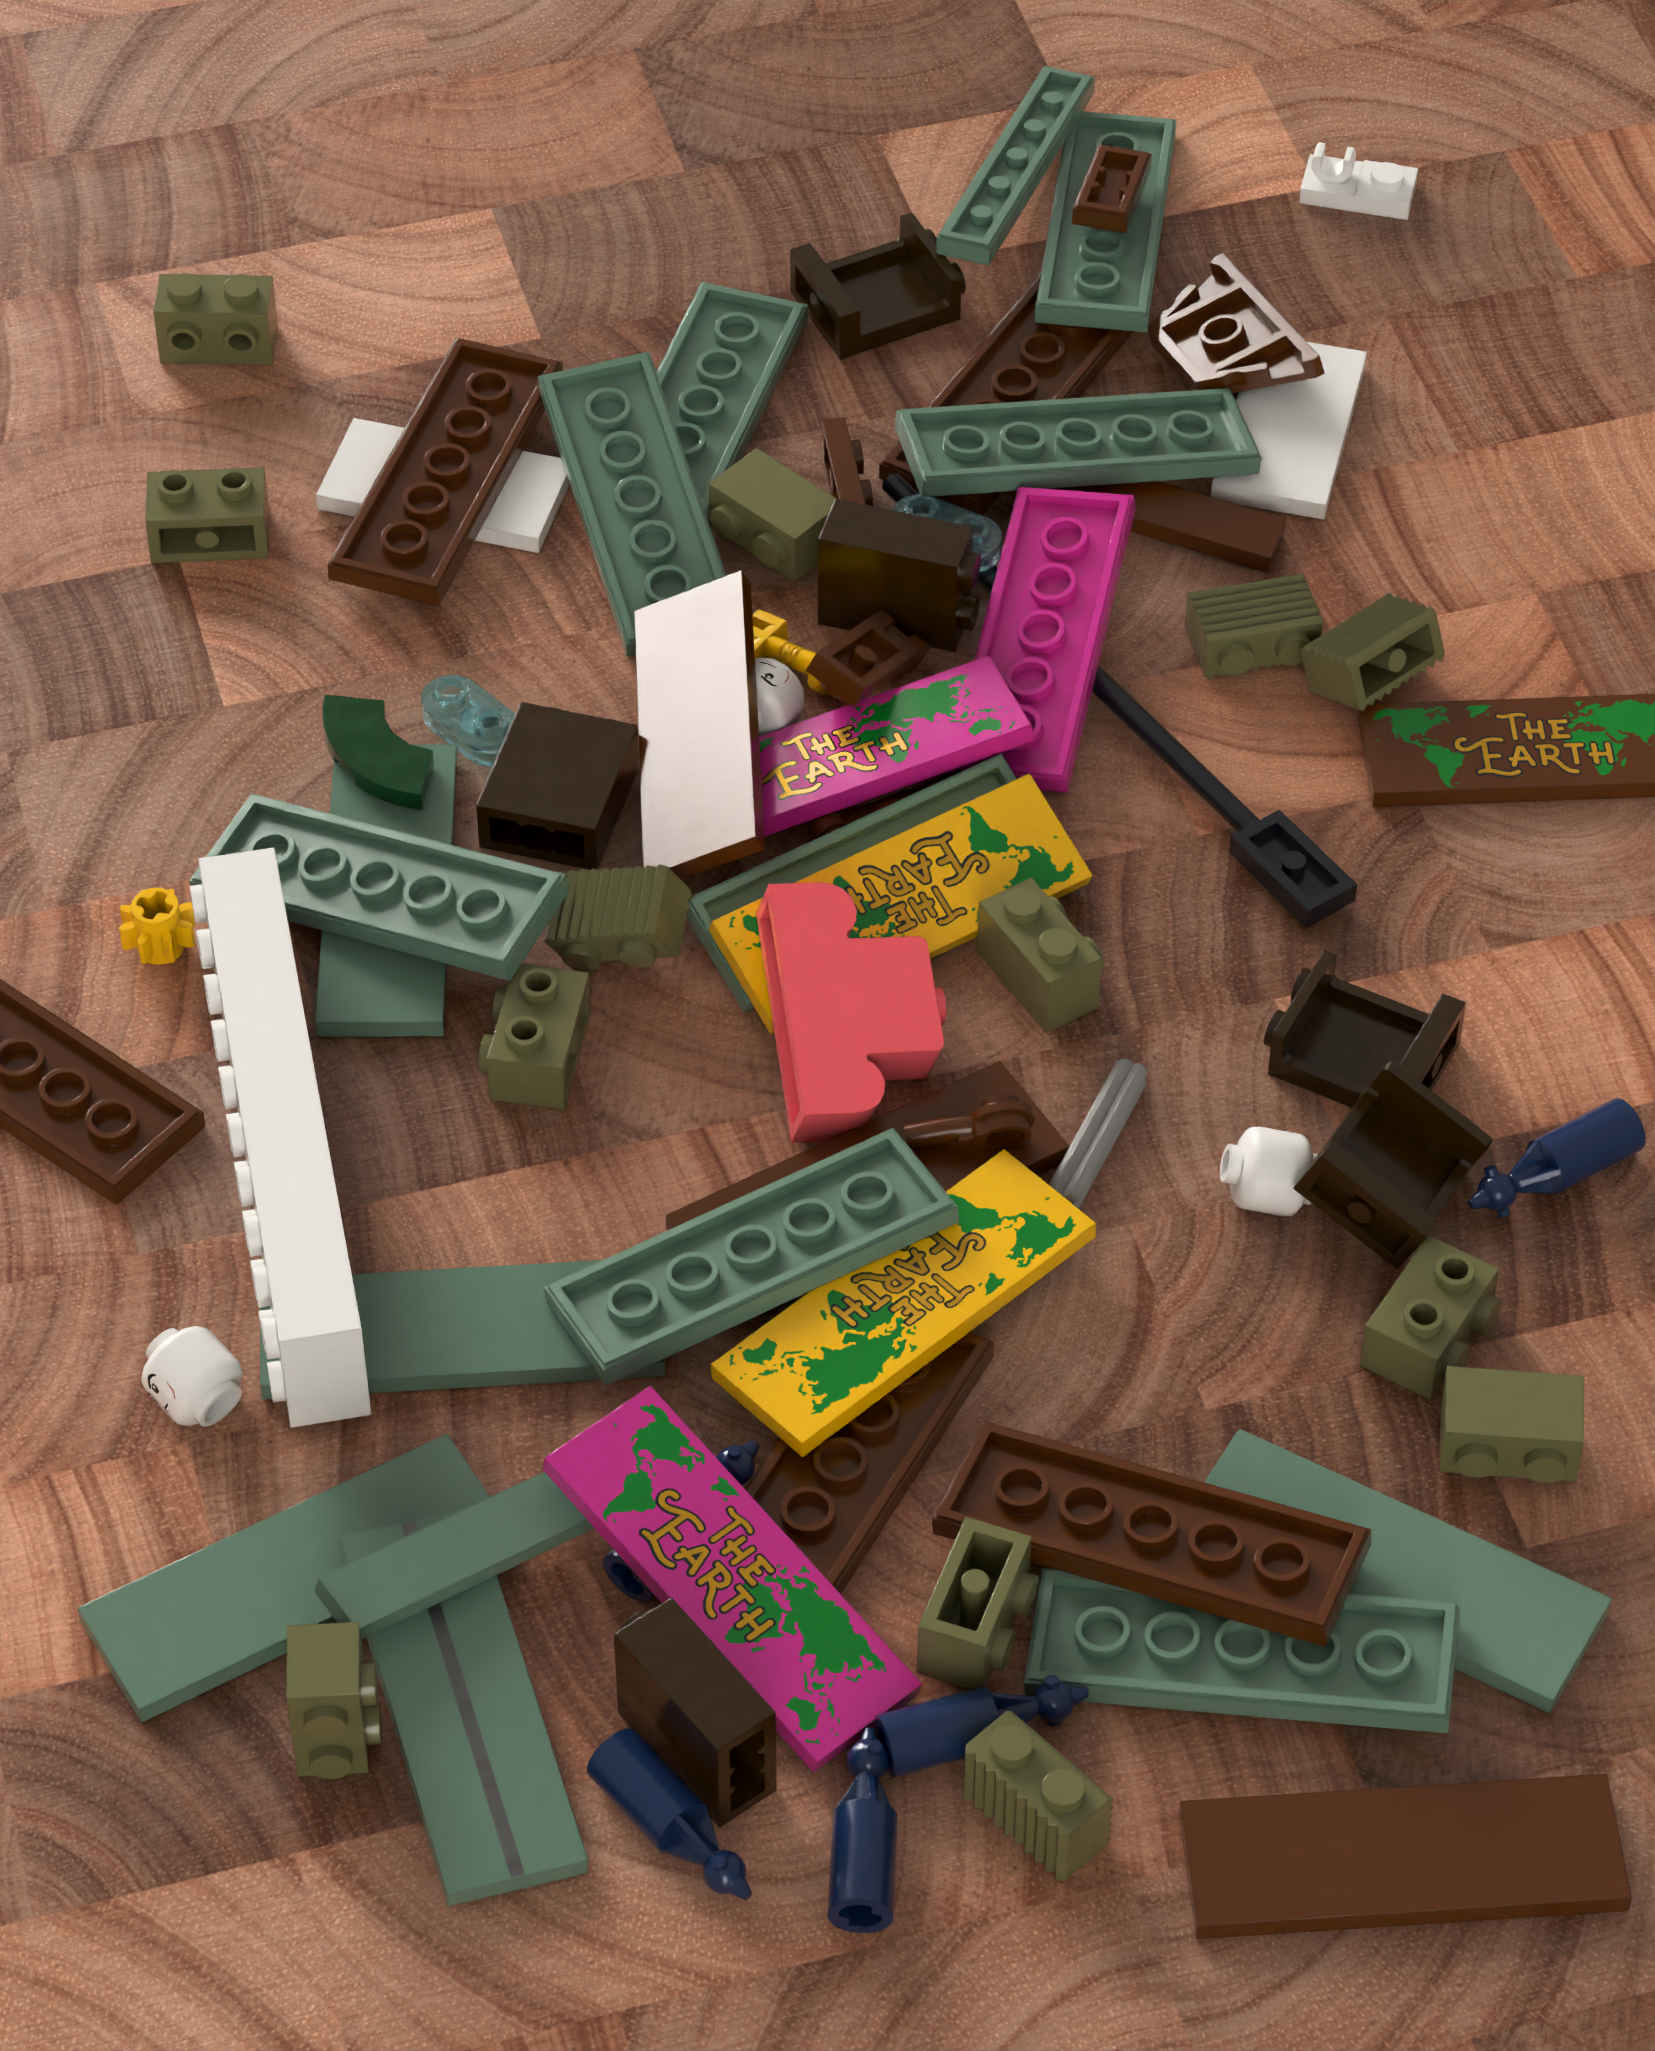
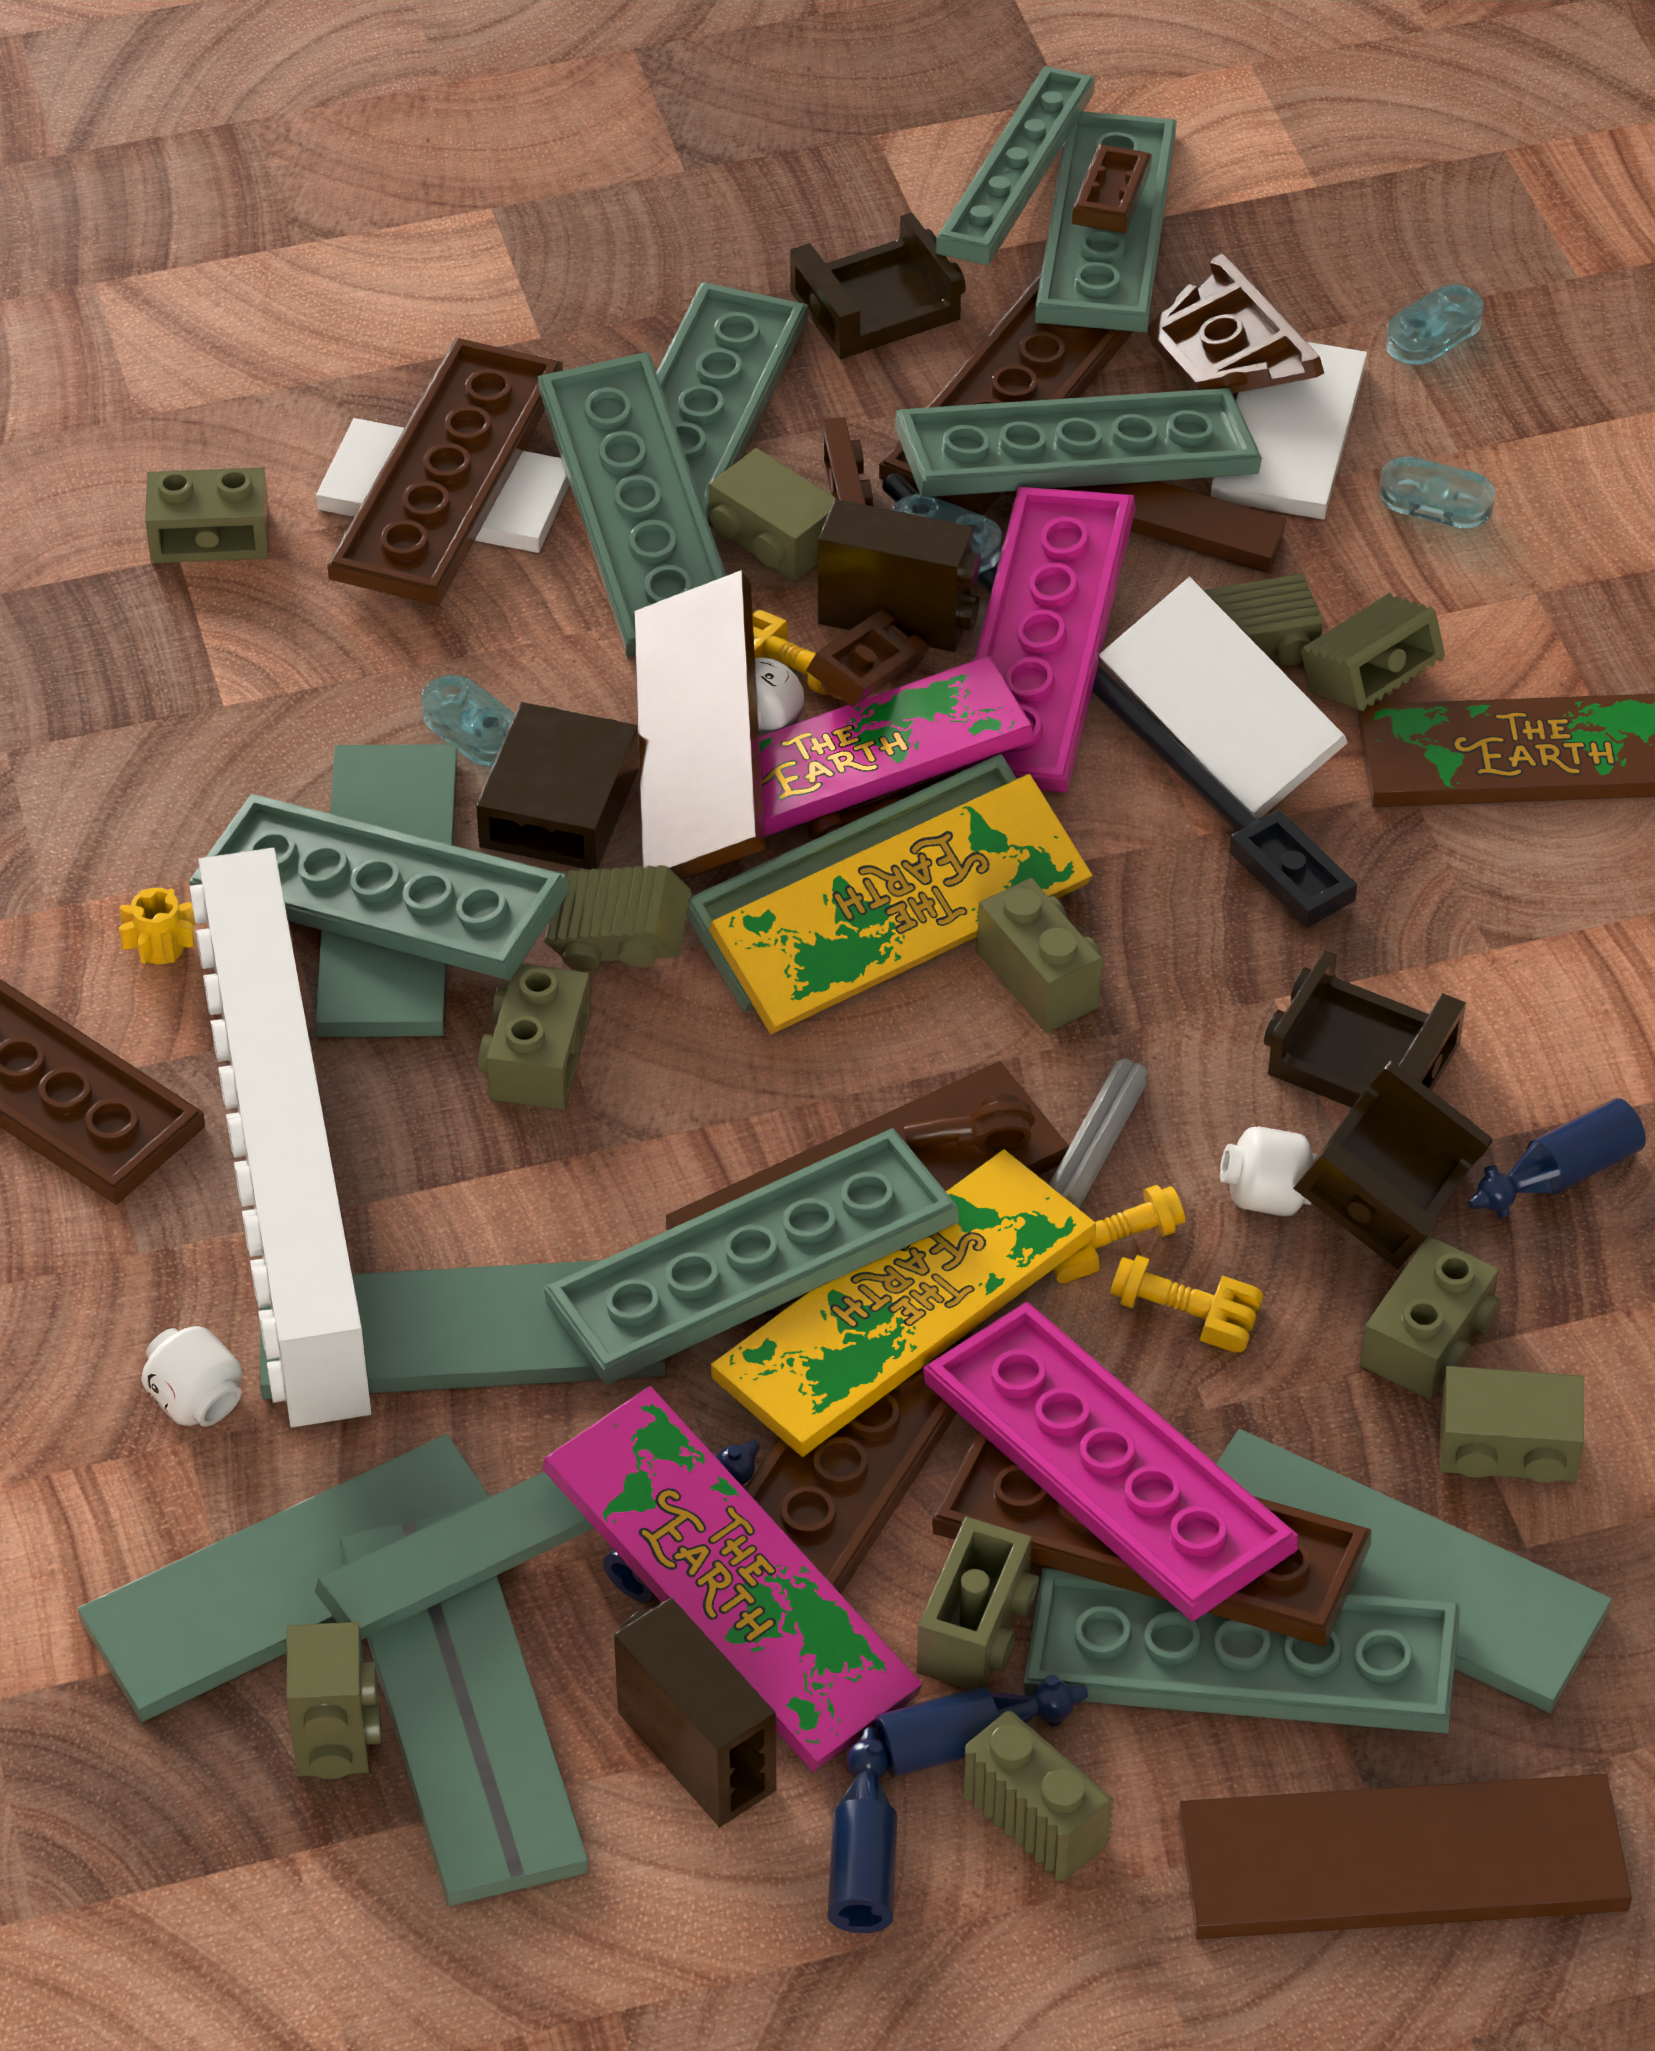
olive brick [153,273,278,365] -> none
dark green tile [322,694,434,809] -> none
dark blue wheel [587,1729,752,1900] -> none
coral brick [756,882,946,1143] -> none
white plate [1299,142,1418,220] -> none
none -> dark pink tile [923,1301,1298,1622]
none -> yellow hinge [1052,1185,1185,1284]
none -> white tile [1099,576,1348,819]
none -> yellow hinge [1110,1255,1264,1353]
none -> clear light blue plate [1379,457,1495,528]
none -> clear light blue plate [1386,284,1484,365]

